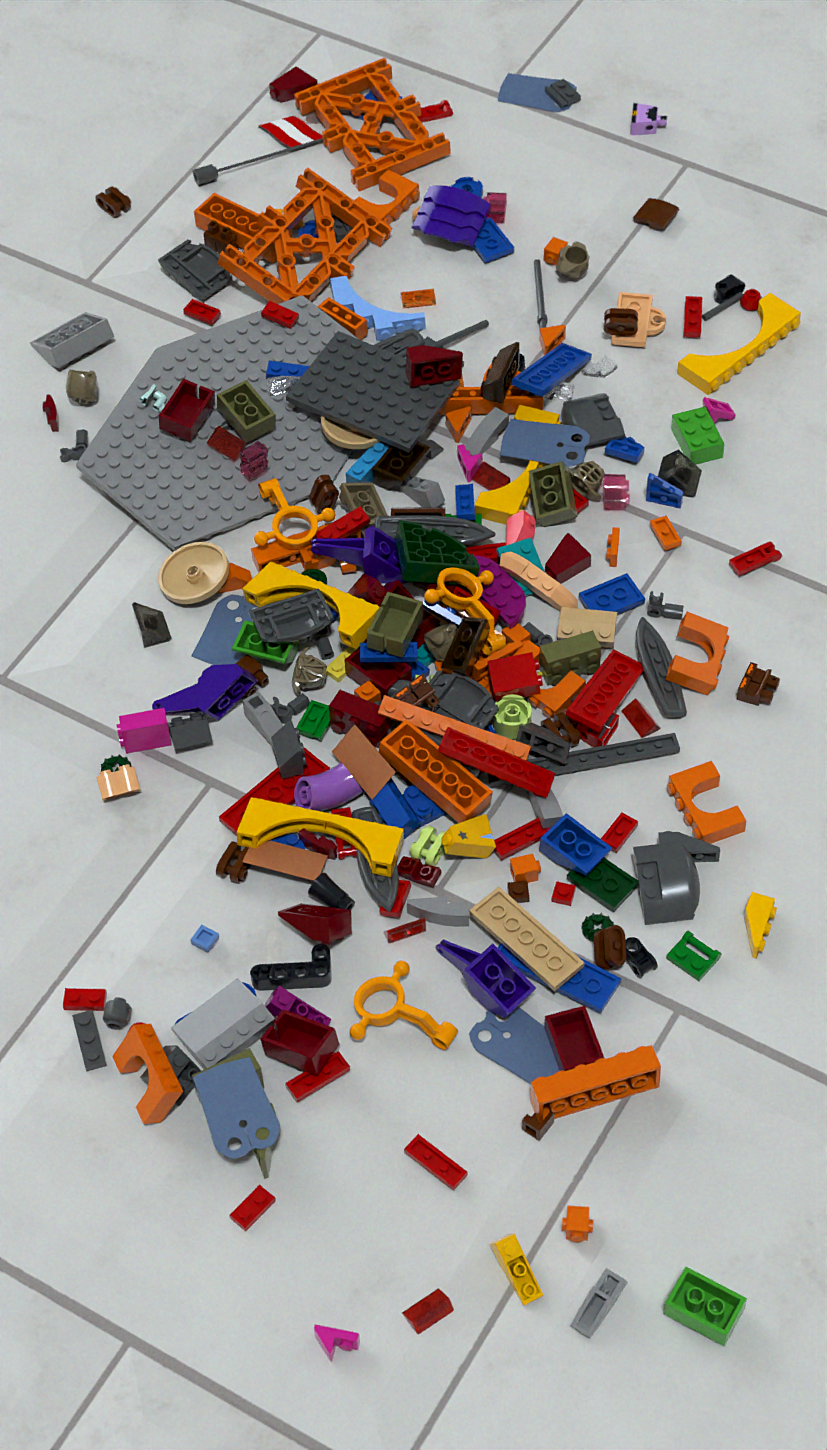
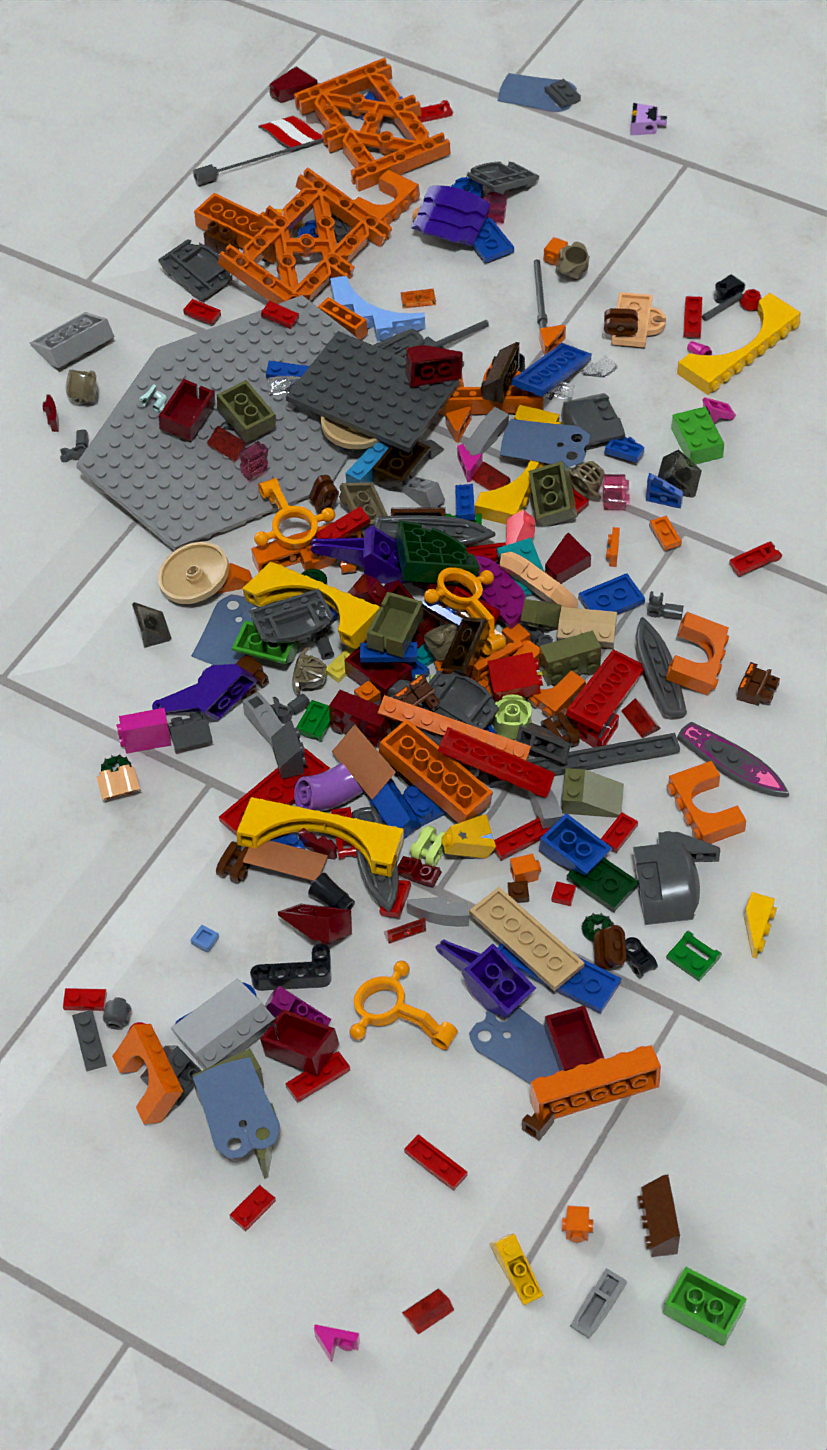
reddish brown brick [95,186,131,218] -> none
reddish brown slope [633,198,679,229] -> none
none -> dark grey slope [467,162,539,194]
none -> olive brick [521,598,562,629]
none -> olive slope [562,768,624,818]
none -> reddish brown slope [637,1174,680,1257]
none -> dark grey piece [677,722,789,797]
none -> dark pink cone [687,341,712,355]

